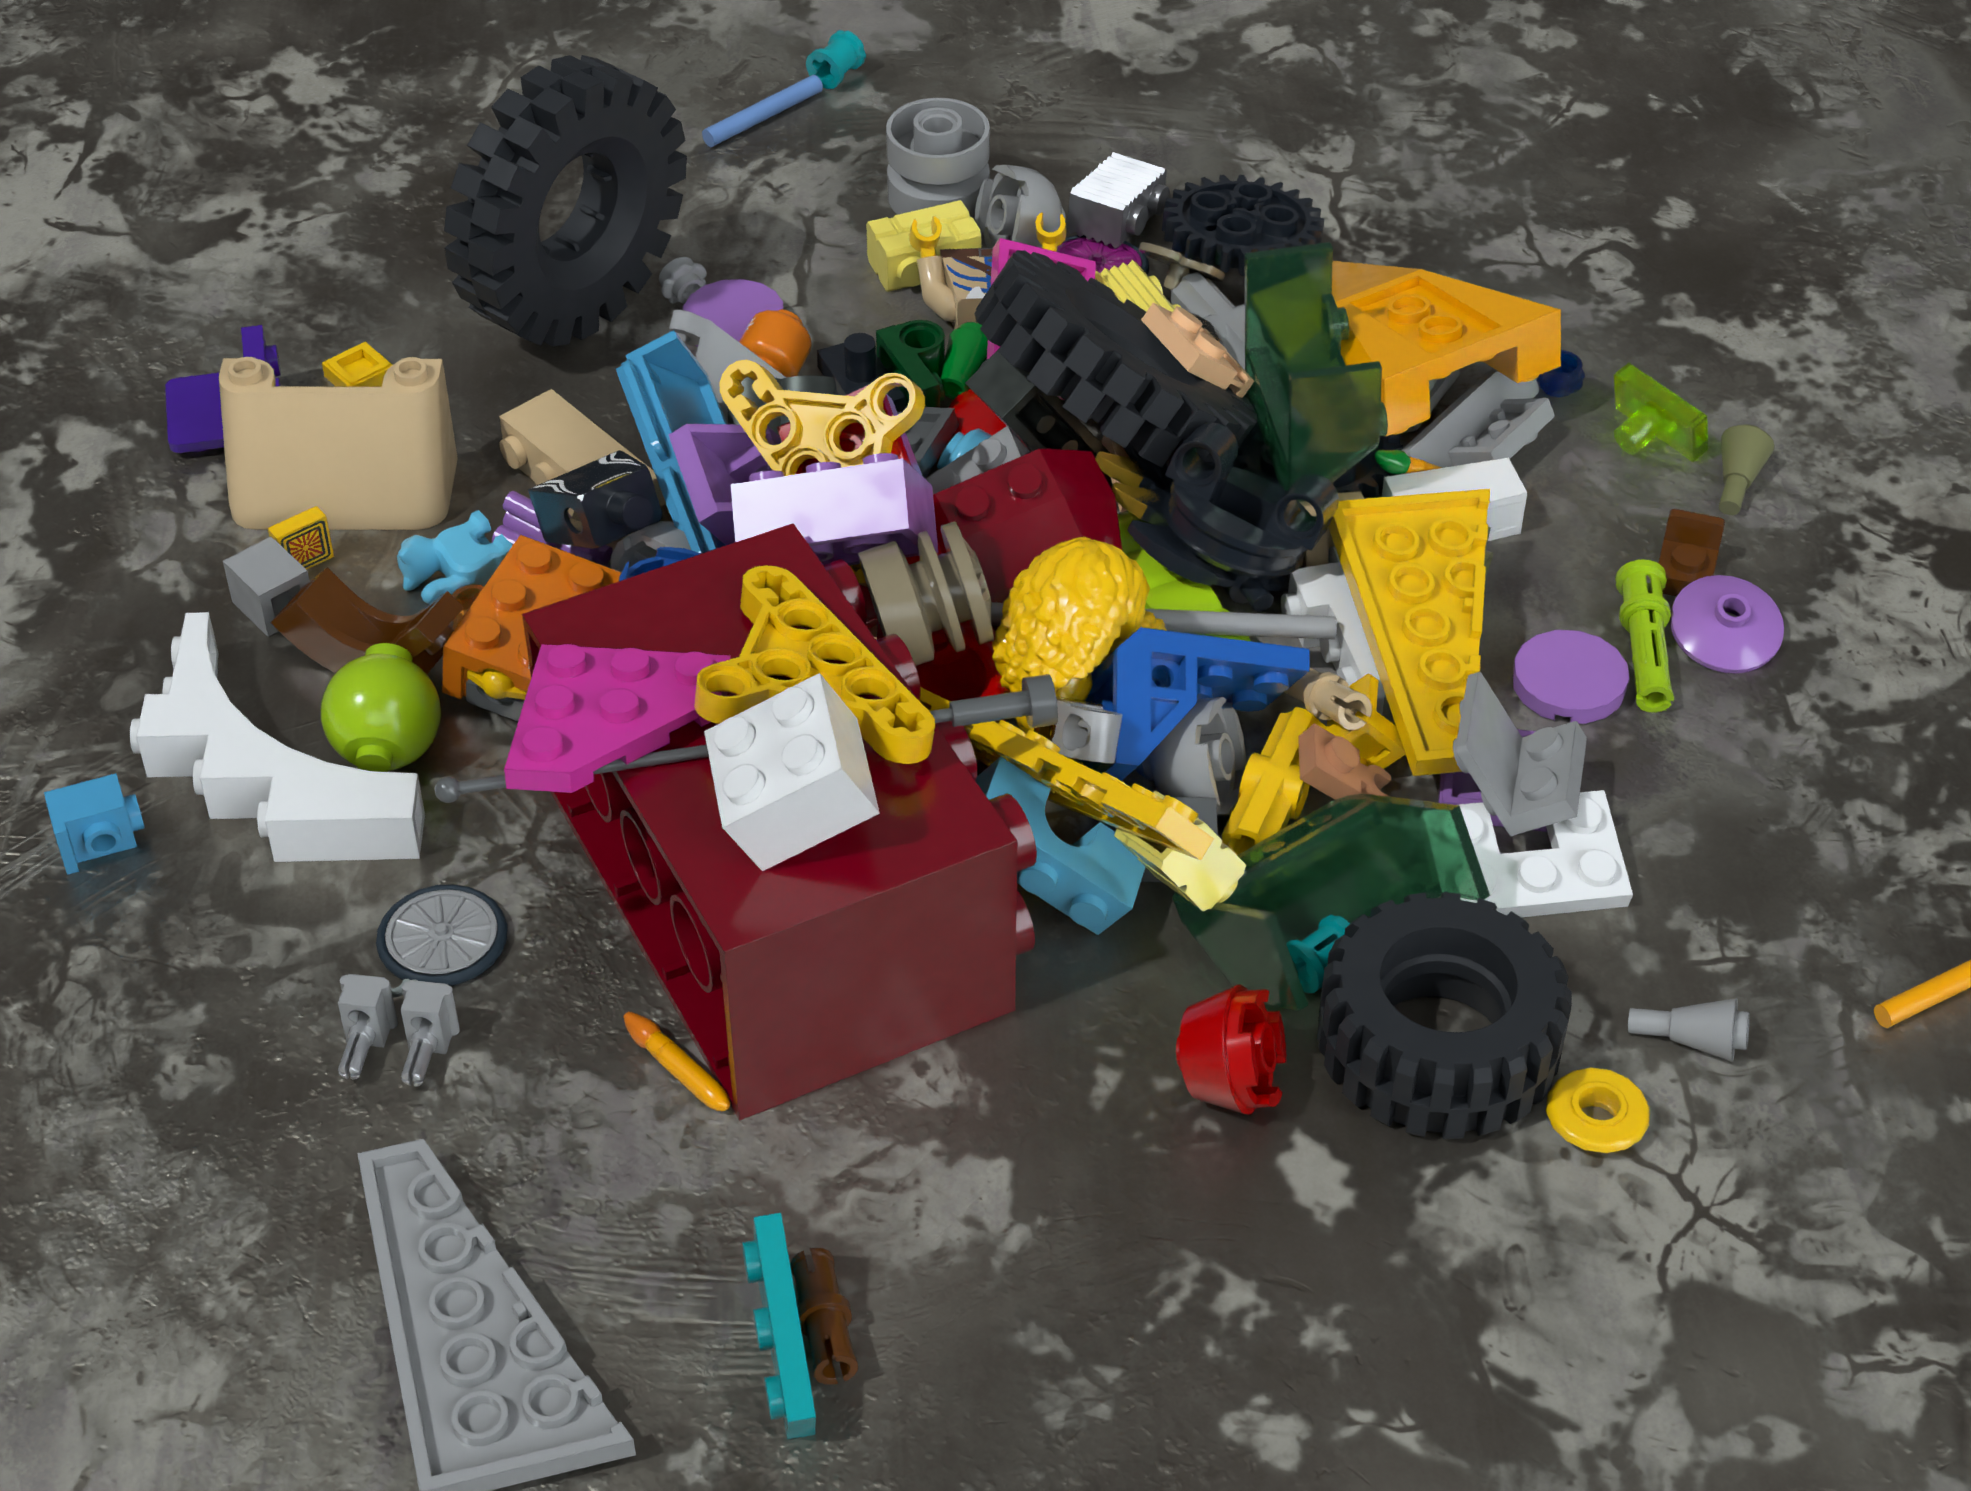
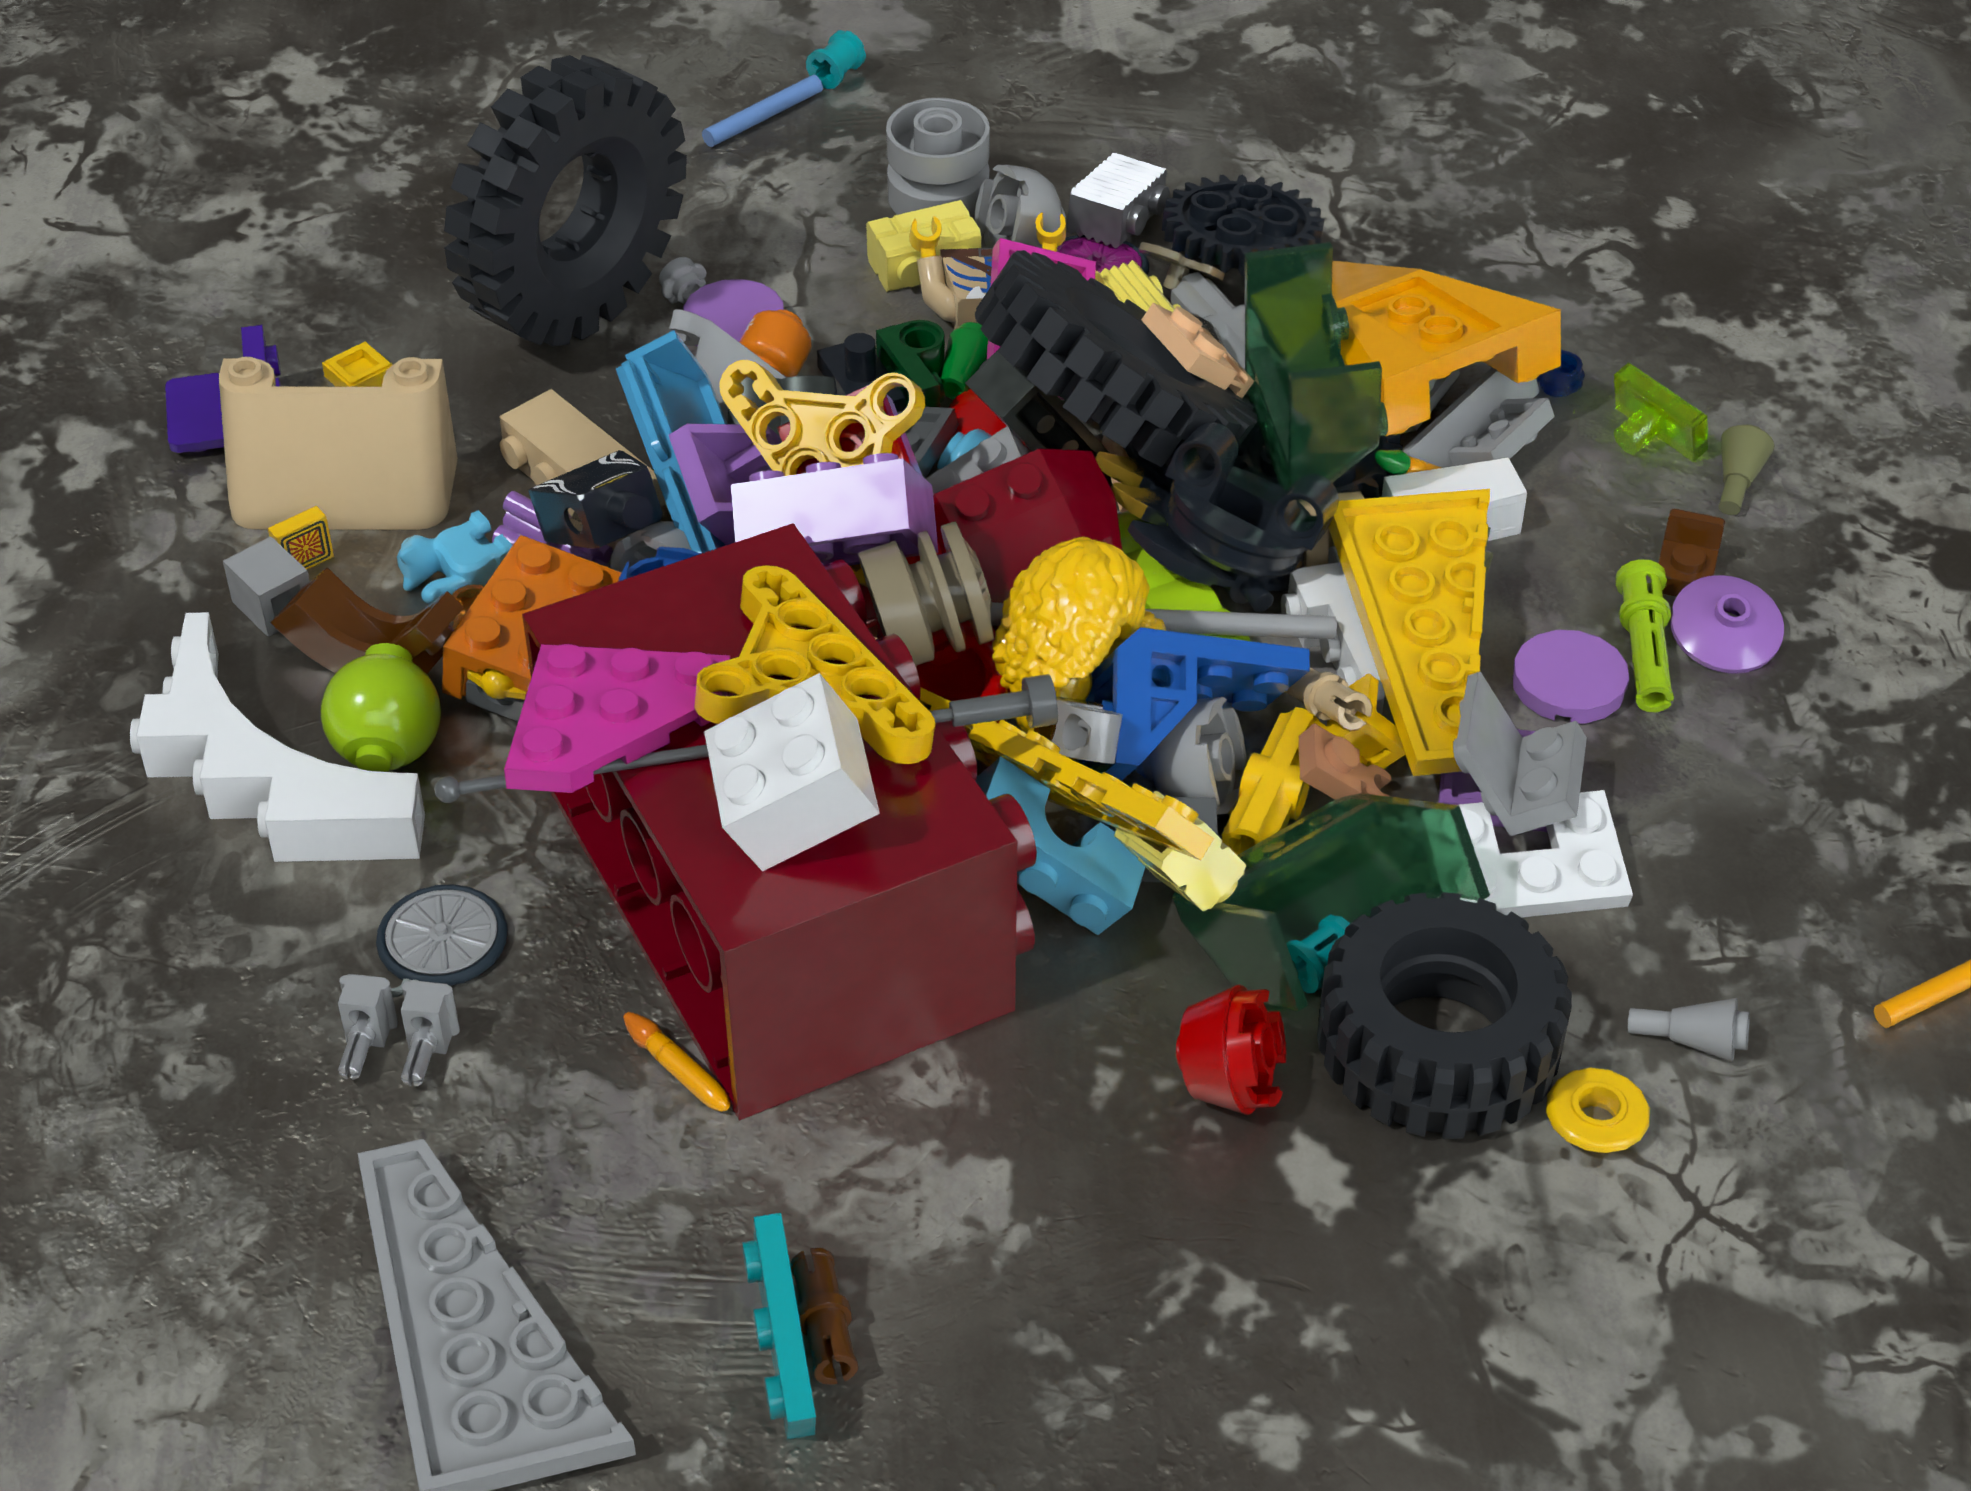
dark azure brick [44,773,145,875] -> none

